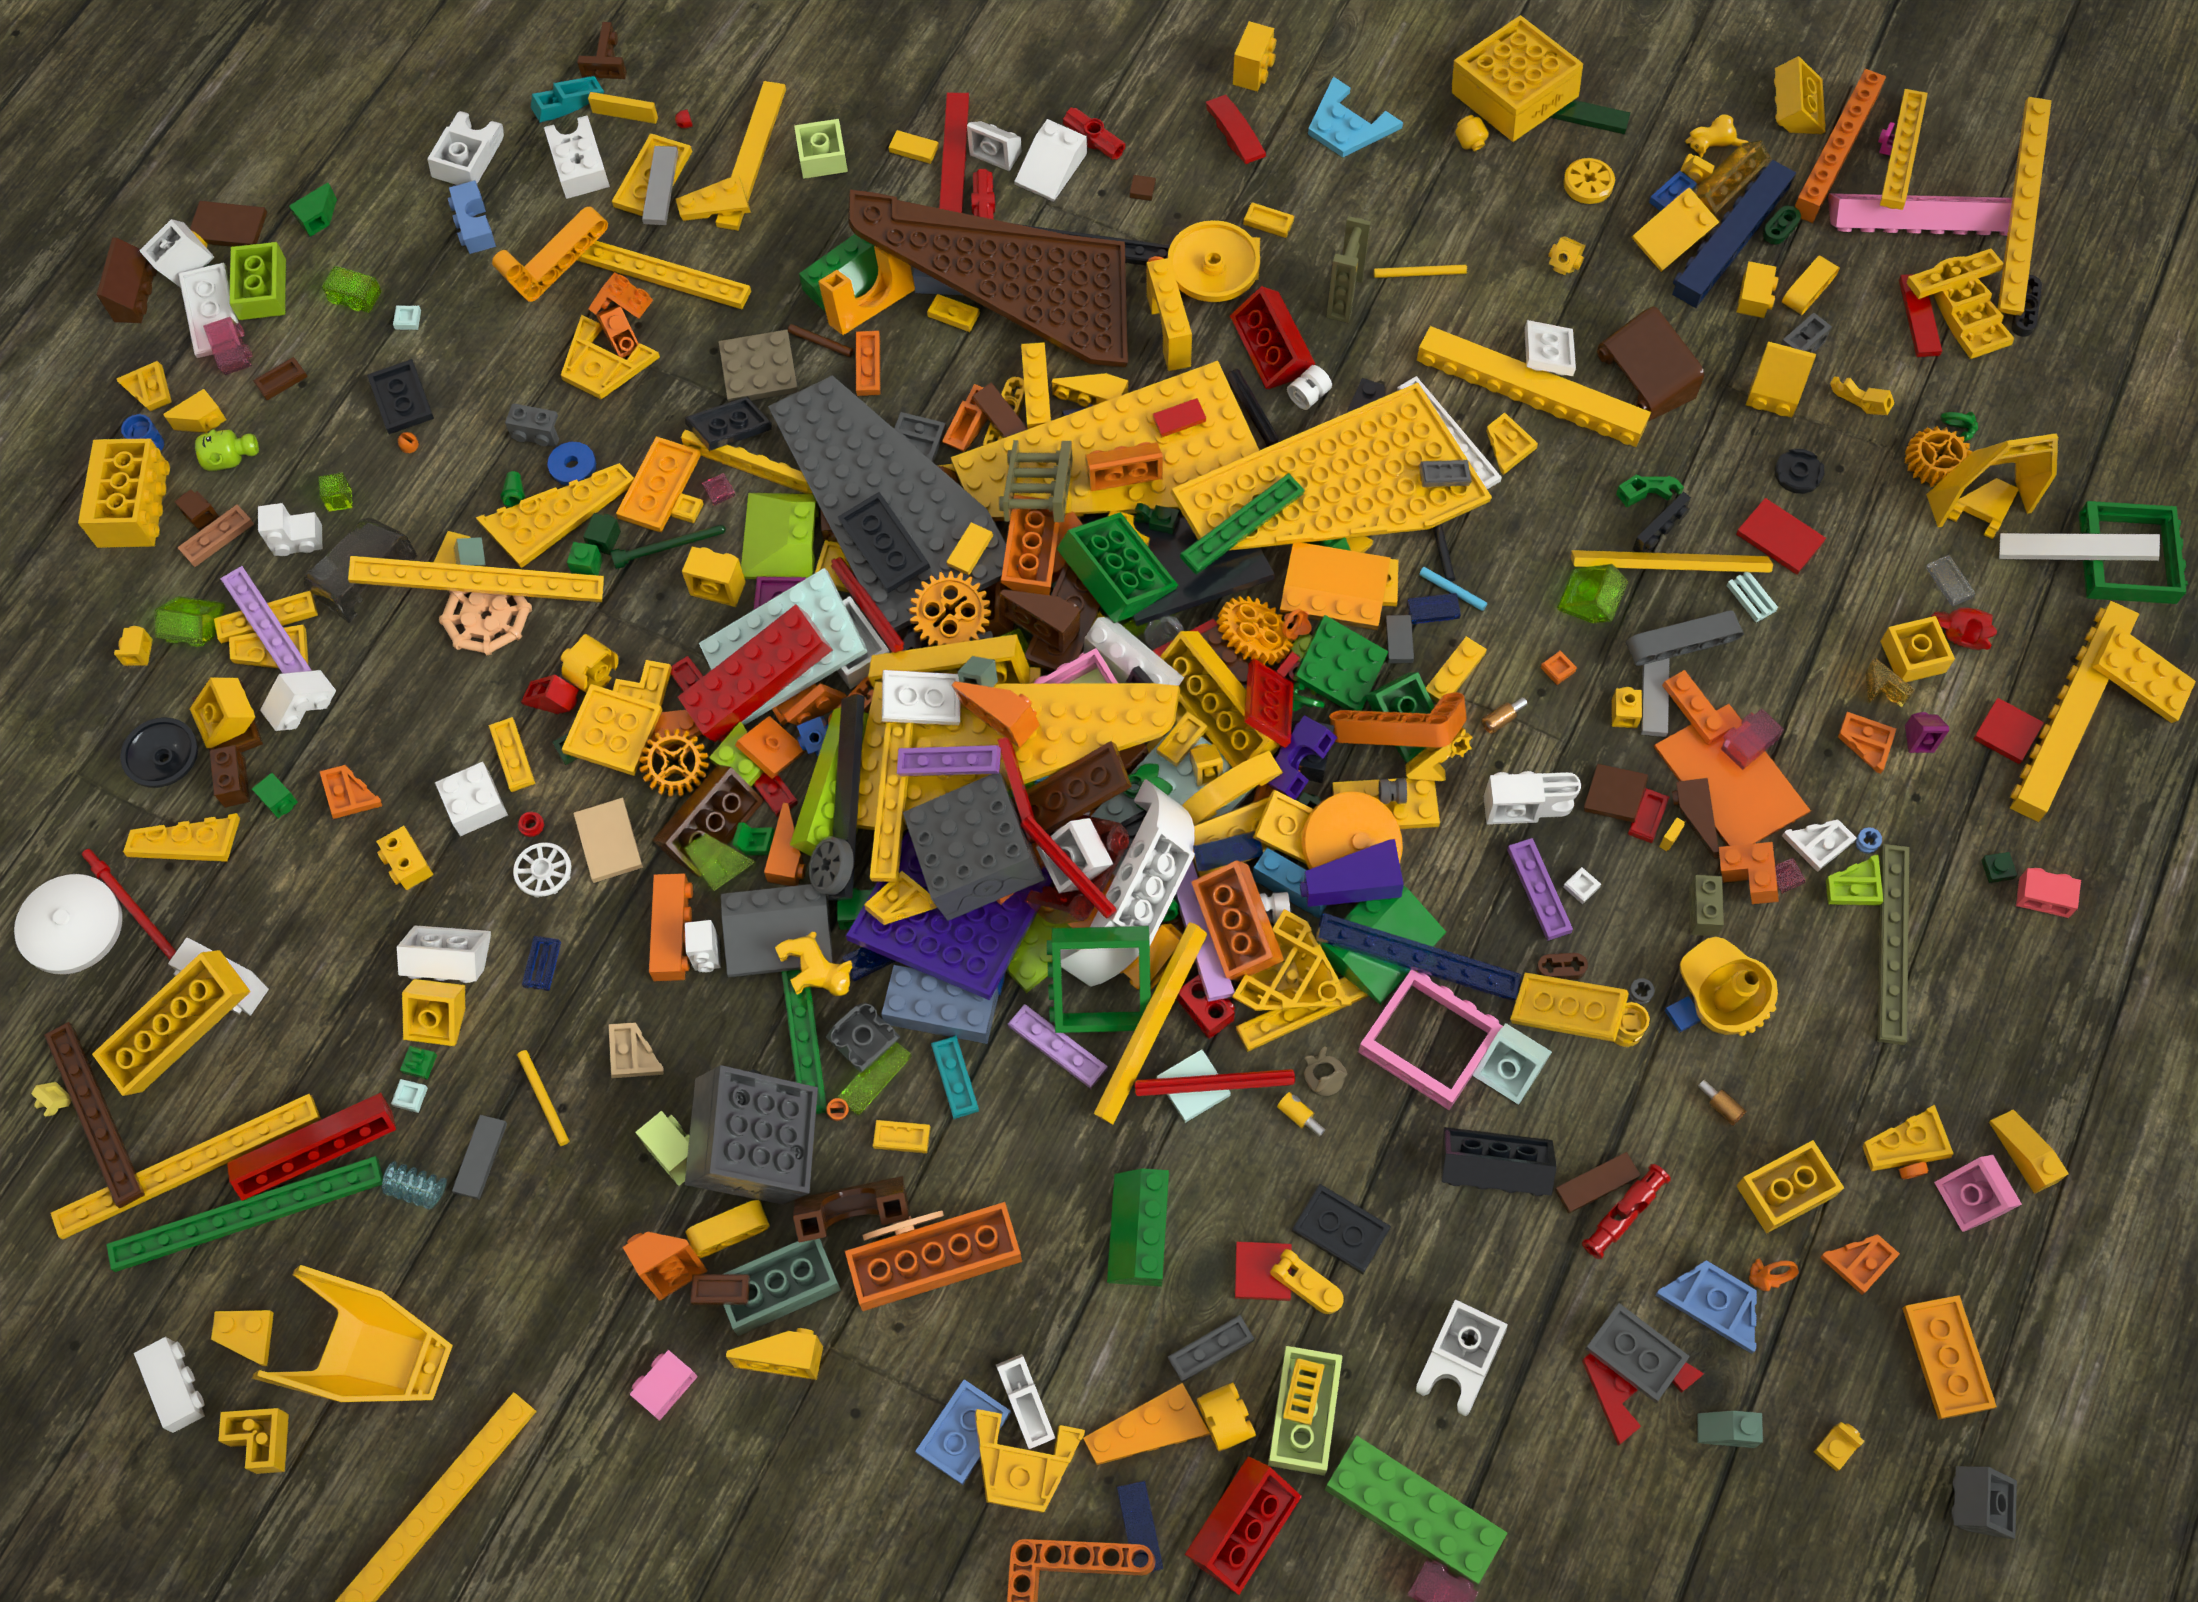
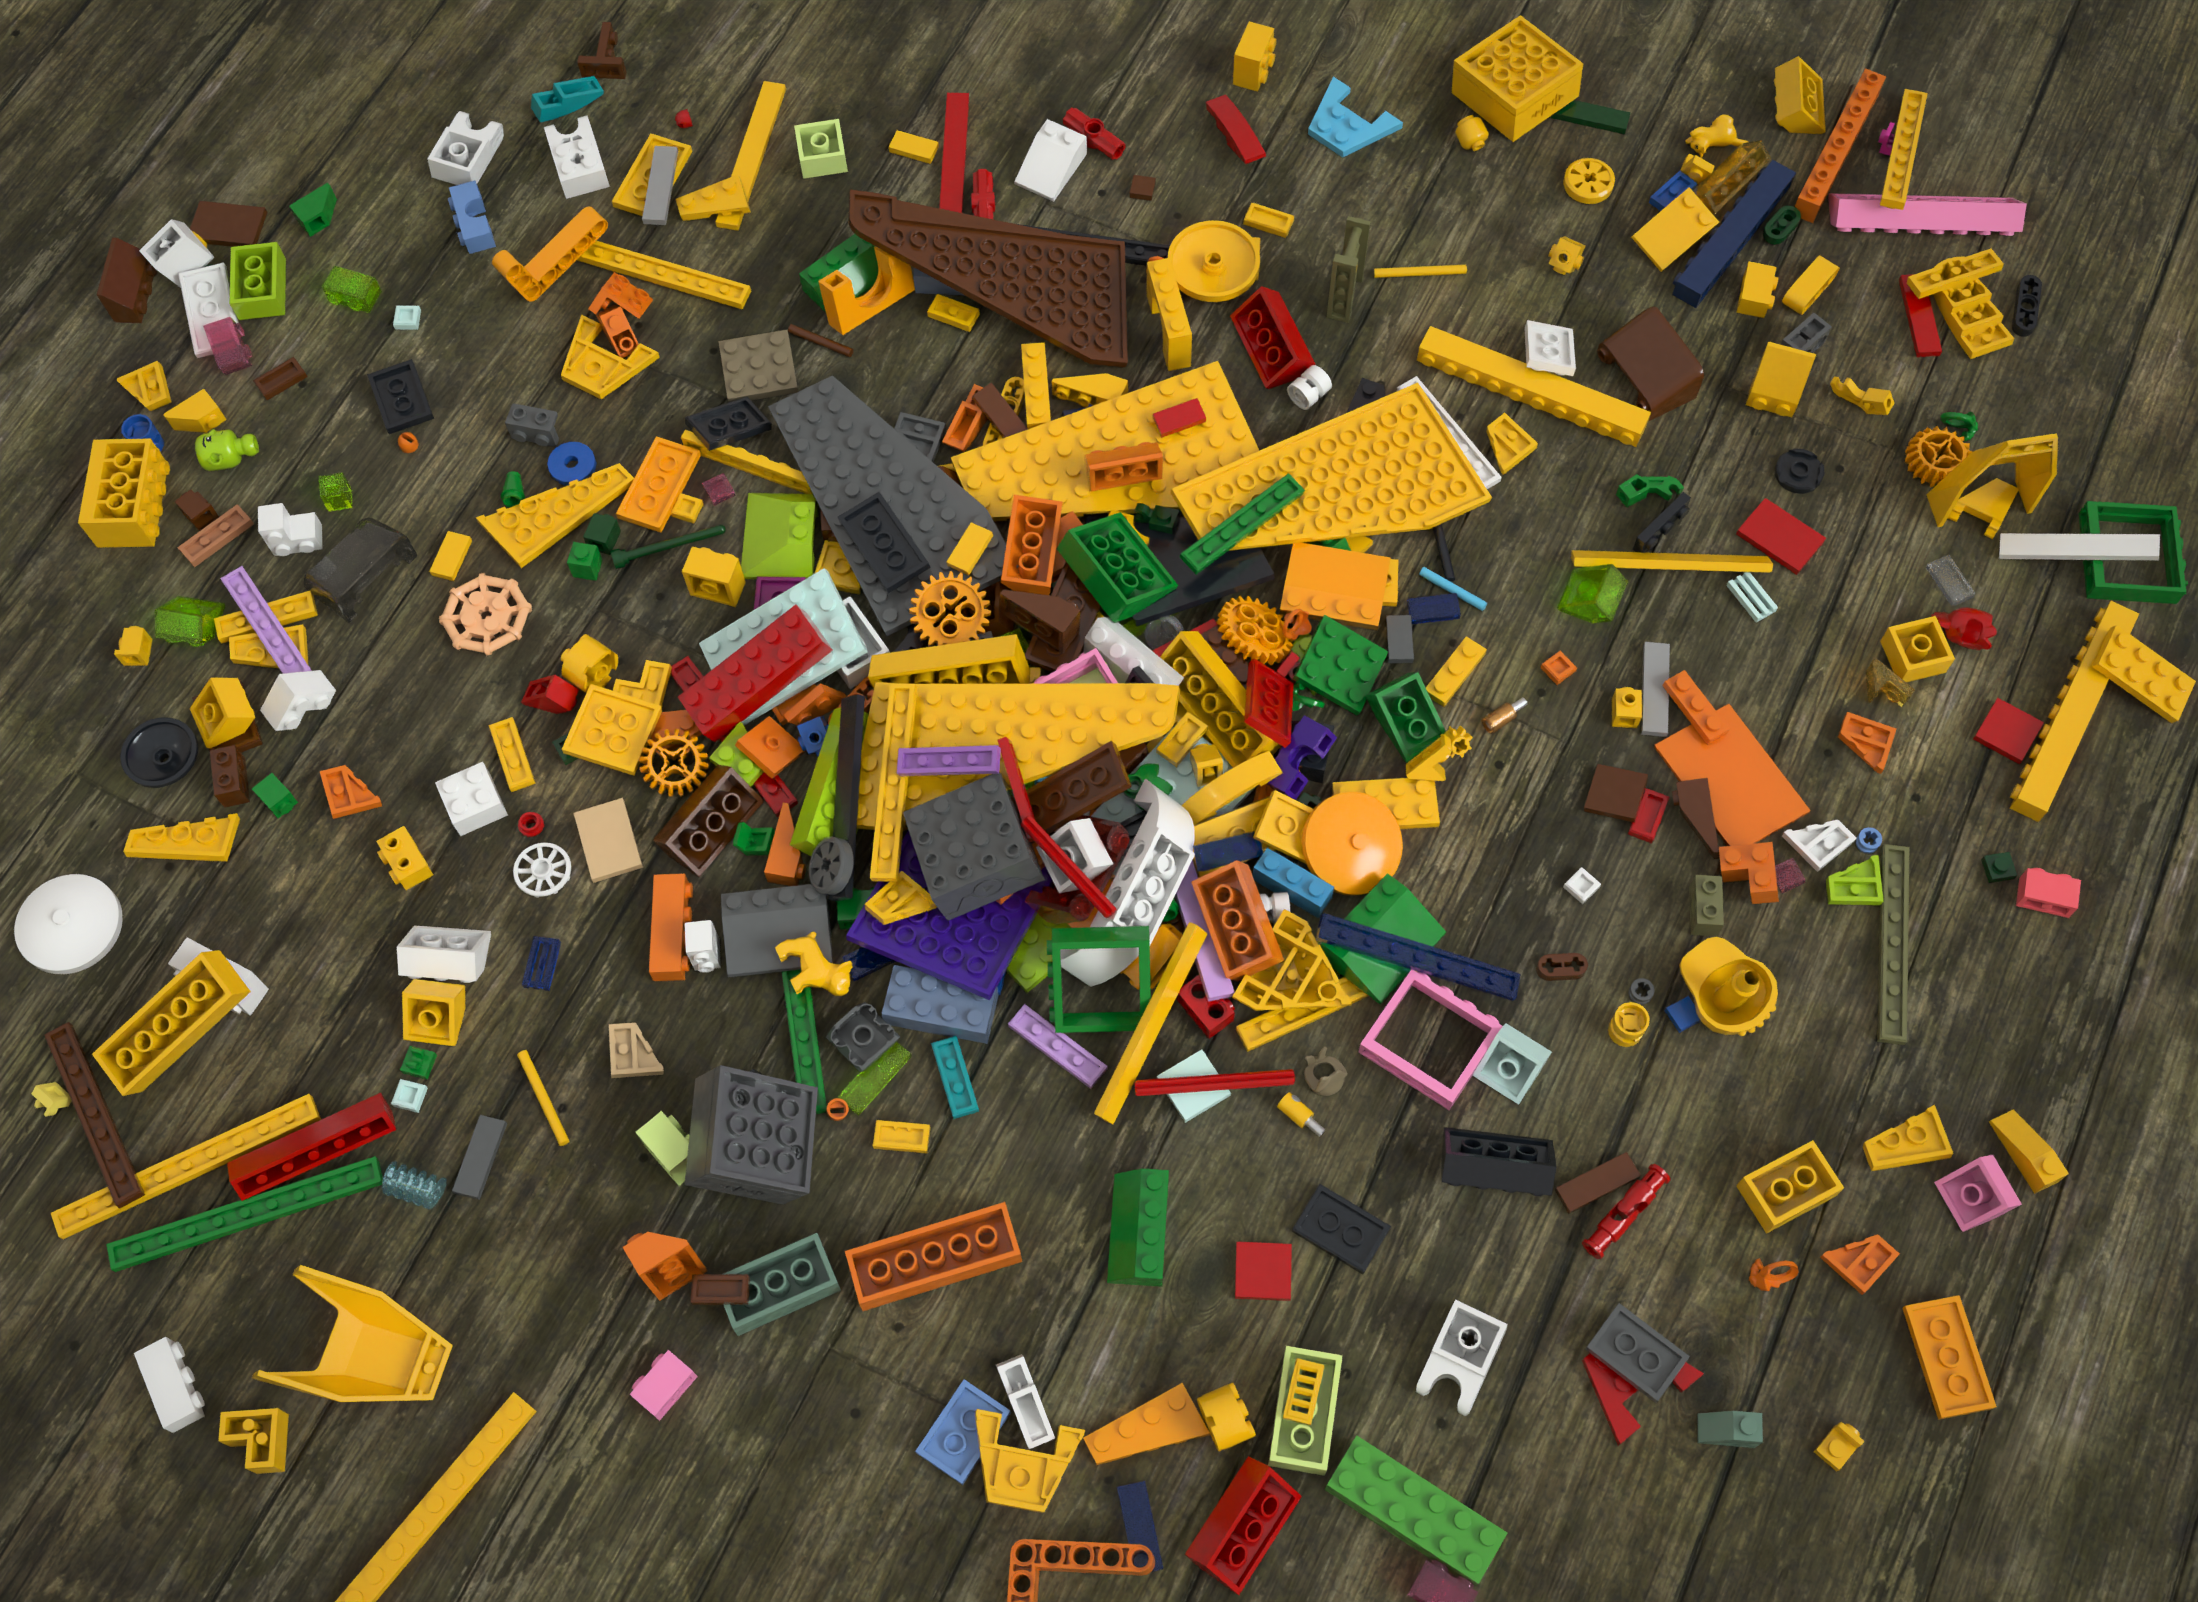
red bar [82,849,177,960] -> none
yellow wing [211,1310,274,1366] -> none
yellow plate [348,556,604,602] -> none
sand green brick [454,537,486,567] -> none
yellow tile [588,92,658,124] -> none
clear neon green wing [684,834,755,891] -> none
yellow beam [686,1200,770,1258] -> none
yellow slope [726,1328,823,1380] -> none
reddish brown arch [793,1176,909,1243] -> none
red axle [831,557,904,653] -> none
orange plate [856,331,881,396] -> none
light nougat piece [862,1211,944,1241] -> none
white tile [882,670,960,725] -> none
orange slope [952,681,1040,748] -> none
sand green brick [958,656,998,687] -> none
white slope [967,121,1022,171] -> none
olive fence [999,440,1073,522] -> none
dark grey tile [1168,1315,1255,1383] -> none
black axle [1228,369,1279,447] -> none
yellow plate [1270,1249,1343,1314] -> none
dark purple slope [1300,839,1404,907] -> none
orange beam [1329,692,1467,748] -> none
dark grey wheel [1378,778,1407,804] -> none
dark grey plate [1419,460,1472,487] -> none
white brick [1484,771,1581,824] -> none
medium lavender plate [1507,838,1573,941] -> none
yellow tile [1510,973,1629,1042] -> none
dark grey beam [1626,611,1744,666] -> none
medium blue wing [1655,1260,1757,1354] -> none
yellow tile [1659,818,1685,851] -> none
clear orange piece [1698,1080,1747,1126] -> none
clear pink brick [1721,709,1784,770] -> none
orange tile [1898,1162,1929,1180] -> none
magenta slope [1905,712,1949,753] -> none
dark grey slope [1952,1466,2017,1539] -> none
yellow plate [1998,97,2051,316] -> none

